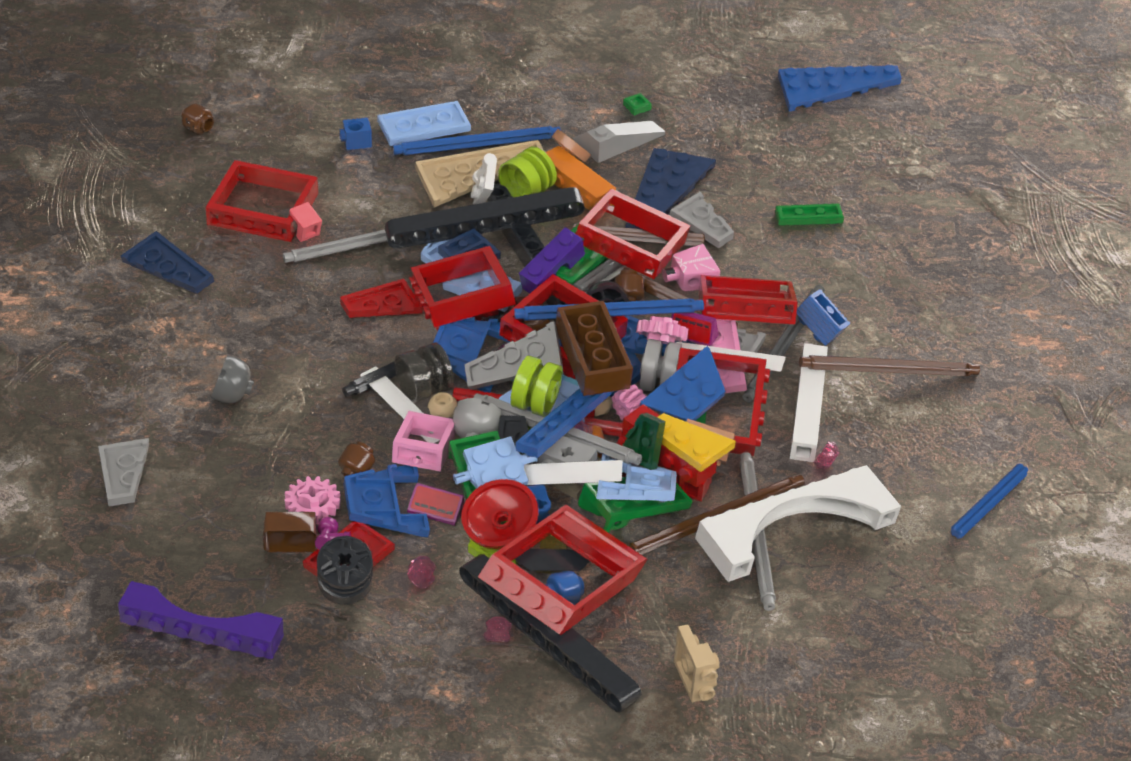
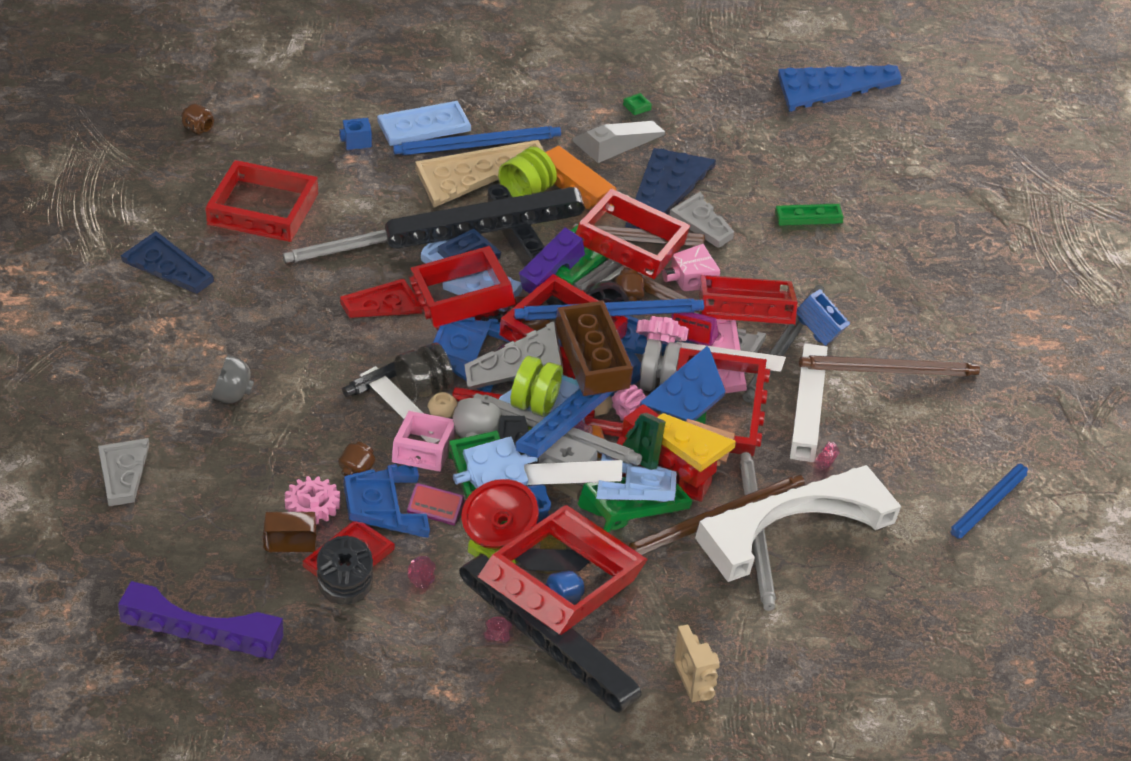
coral panel [289,202,322,242] -> none
magenta piece [315,517,351,550] -> none
white plate [471,153,497,204] -> none
nougat piece [551,129,591,163] -> none

